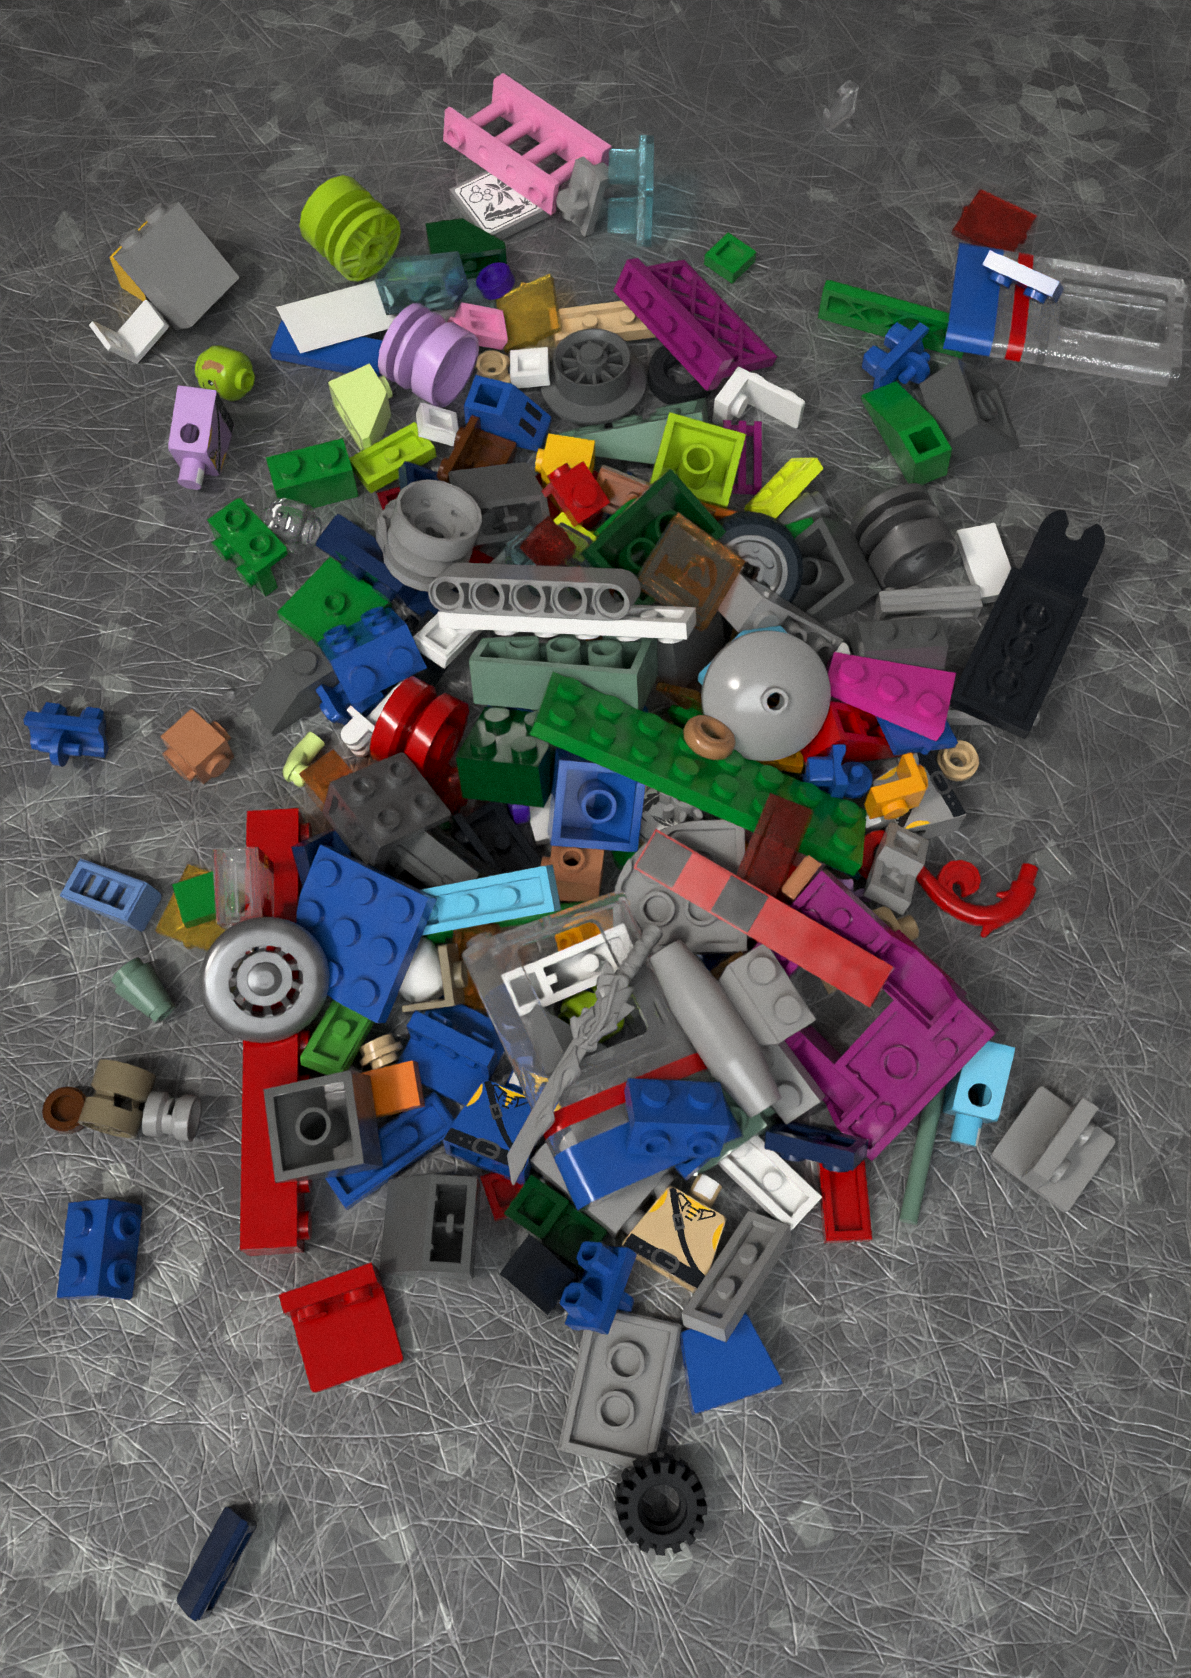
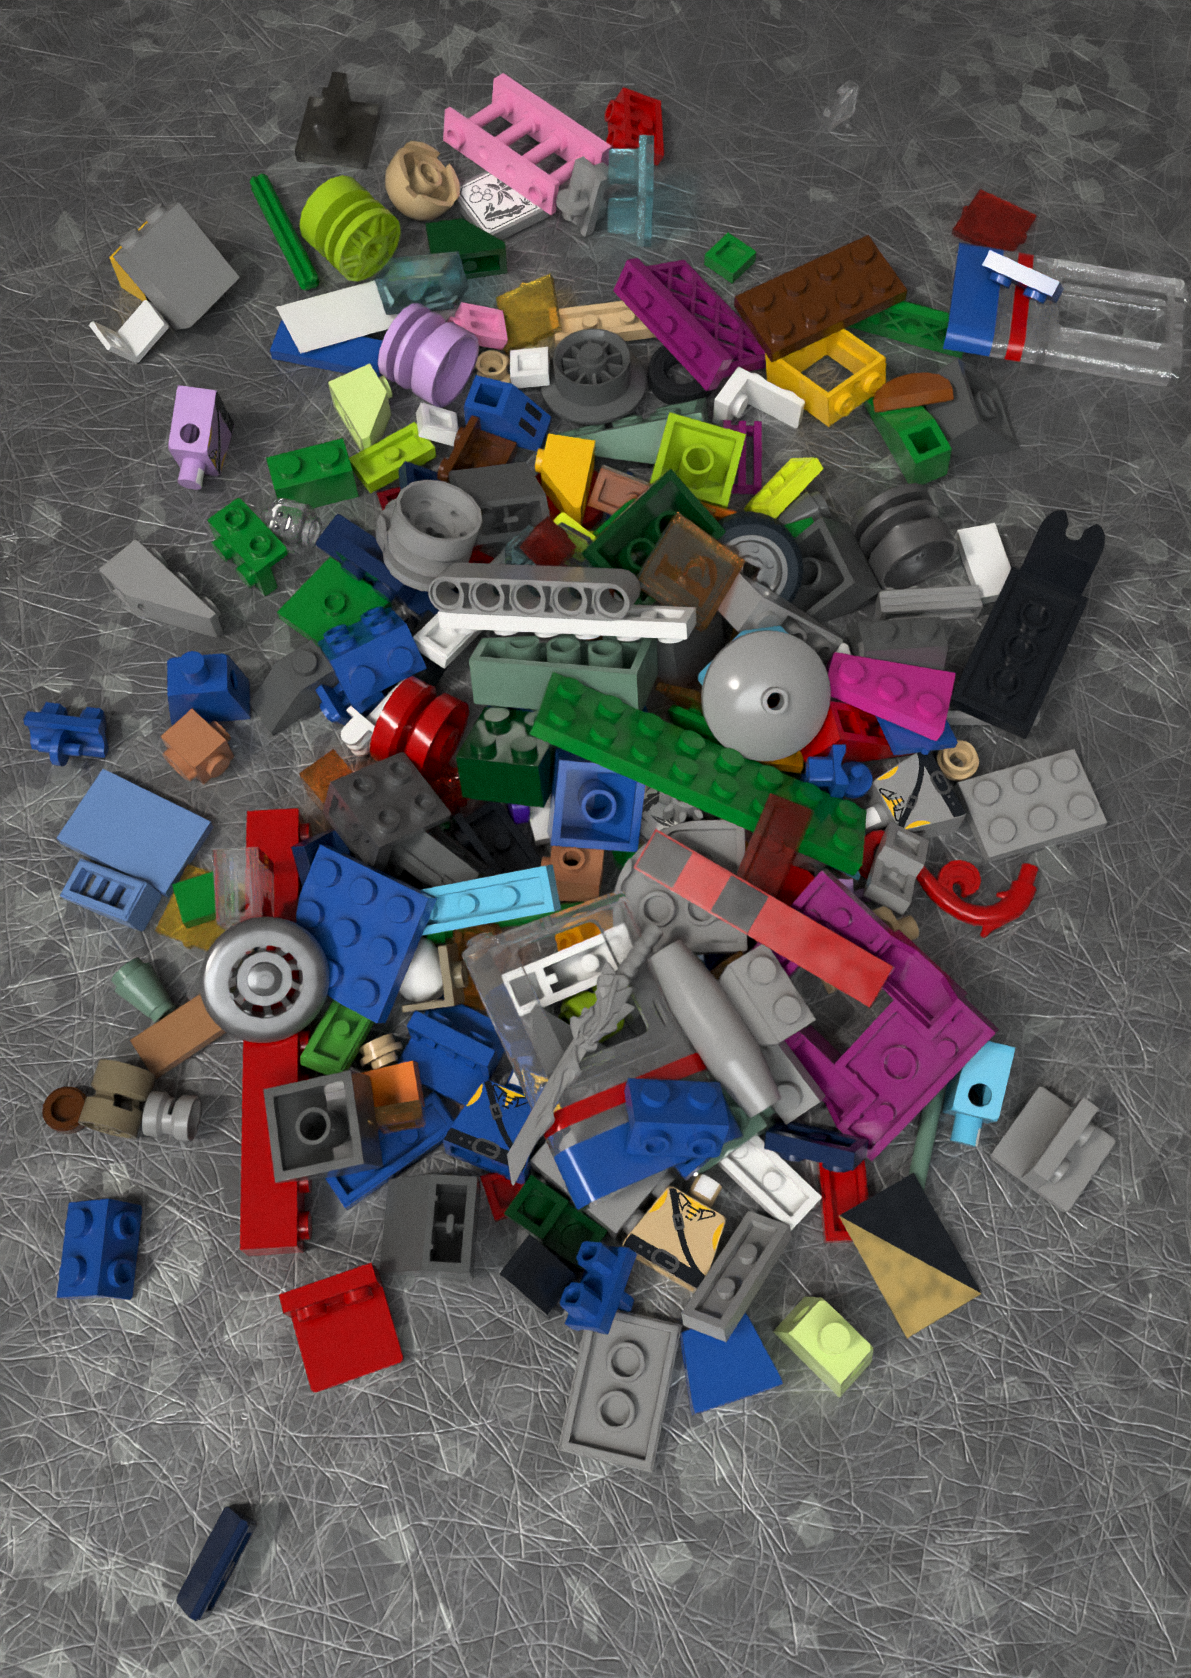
lime head [195,345,255,402] -> none
yellowish green arm [282,732,325,787] -> none
dark purple tile [476,262,515,300] -> none
red bracket [541,461,610,527] -> none
black tyre [614,1452,707,1556] -> none
medium nougat piece [683,715,736,760] -> none
nougat tile [781,855,823,905] -> none
blue hips [862,322,931,390] -> none
light orange bracket [864,752,928,820] -> none
none -> medium blue tile [56,769,214,898]
none -> light grey slope [98,539,224,638]
none -> medium nougat tile [130,994,226,1079]
none -> blue torso [167,651,251,726]
none -> green axle [249,173,319,291]
none -> clear smoke bracket [295,72,380,170]
none -> clear orange tile [374,1100,427,1134]
none -> tan cylinder [385,141,460,221]
none -> red bracket [605,87,664,168]
none -> reddish brown plate [734,235,907,362]
none -> yellow window [765,329,886,427]
none -> yellowish green torso [773,1296,873,1398]
none -> sticker [839,1173,982,1338]
none -> dark orange tile [873,372,954,412]
none -> light grey plate [954,749,1108,864]

